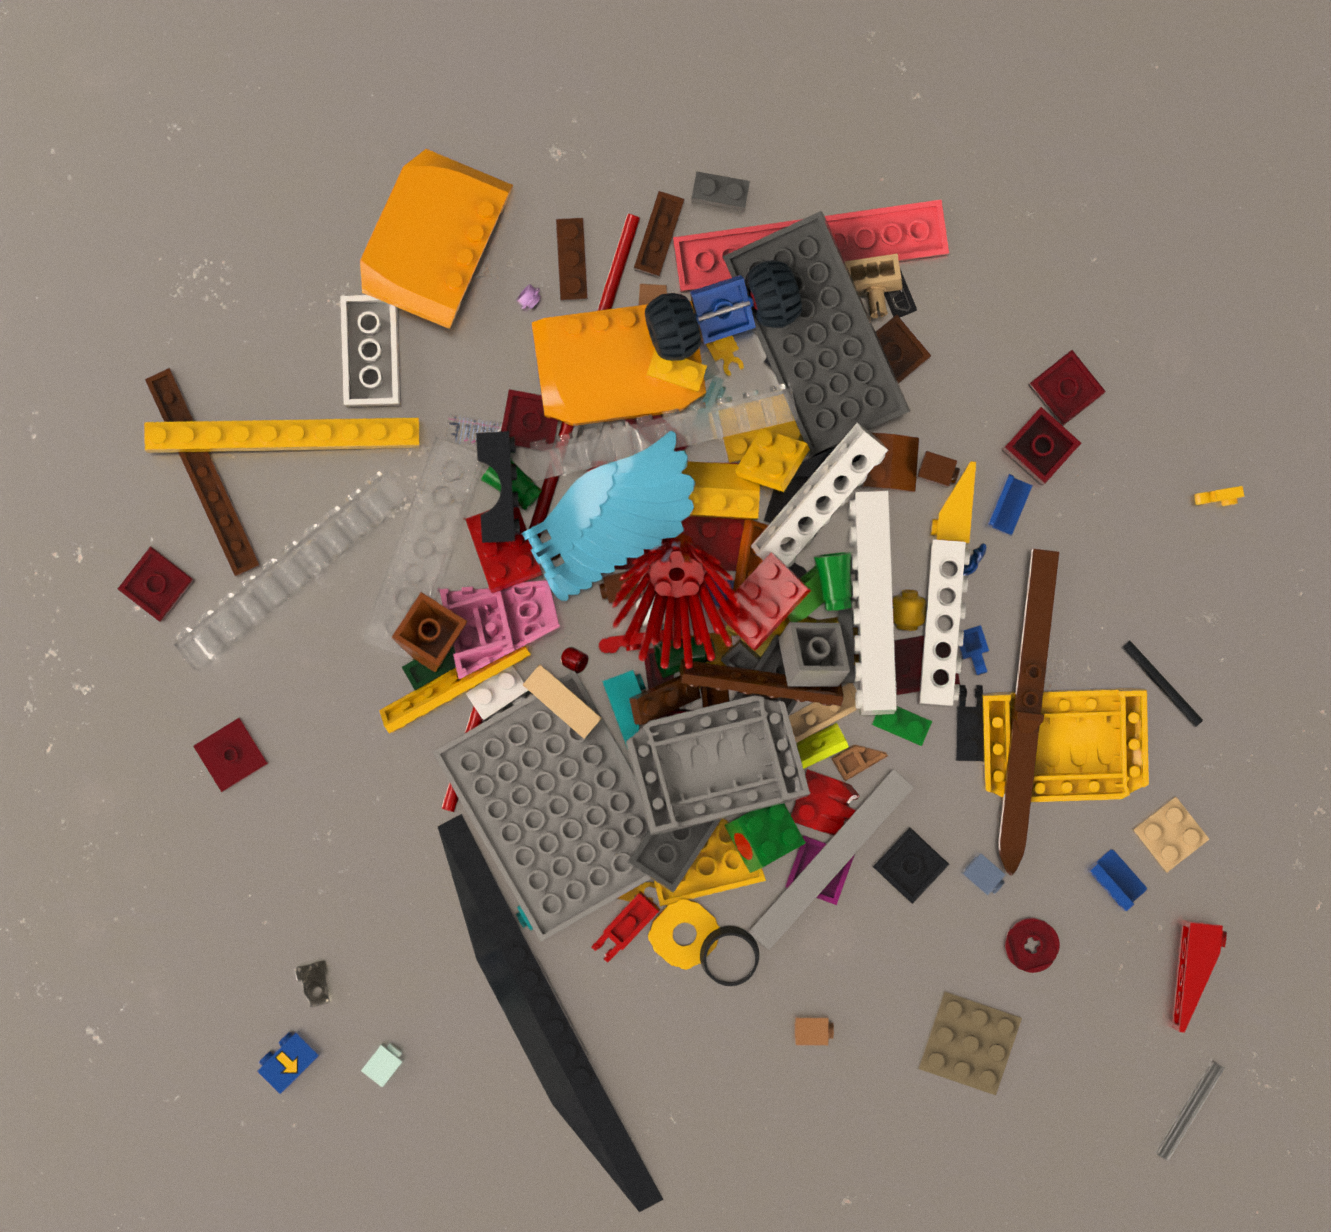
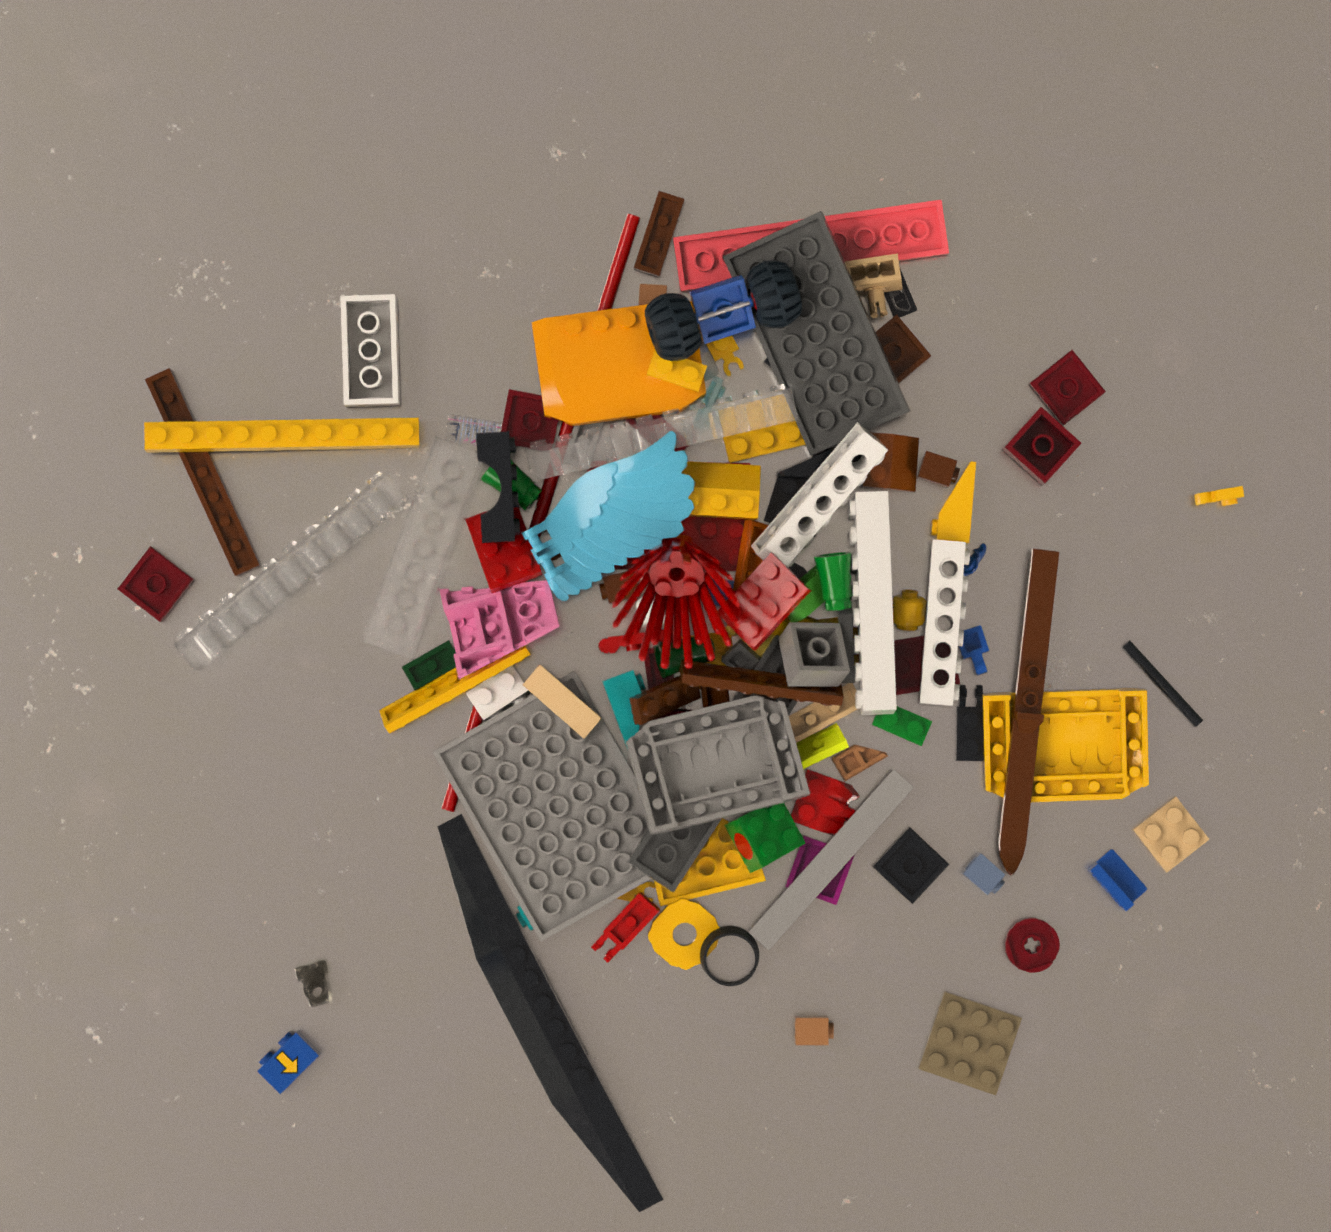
dark red plate [193,717,269,792] -> none
light orange slope [360,149,513,329] -> none
light aqua brick [361,1043,404,1087] -> none
dark orange slope [391,592,467,673] -> none
lavender plate [516,284,541,309] -> none
reddish brown plate [556,218,588,301] -> none
red piece [561,647,588,674] -> none
dark grey brick [691,171,750,212] -> none
yellow plate [735,428,810,492] -> none
blue panel [986,474,1033,536] -> none
dark grey piece [1157,1061,1225,1161] -> none
red slope [1172,920,1227,1033] -> none

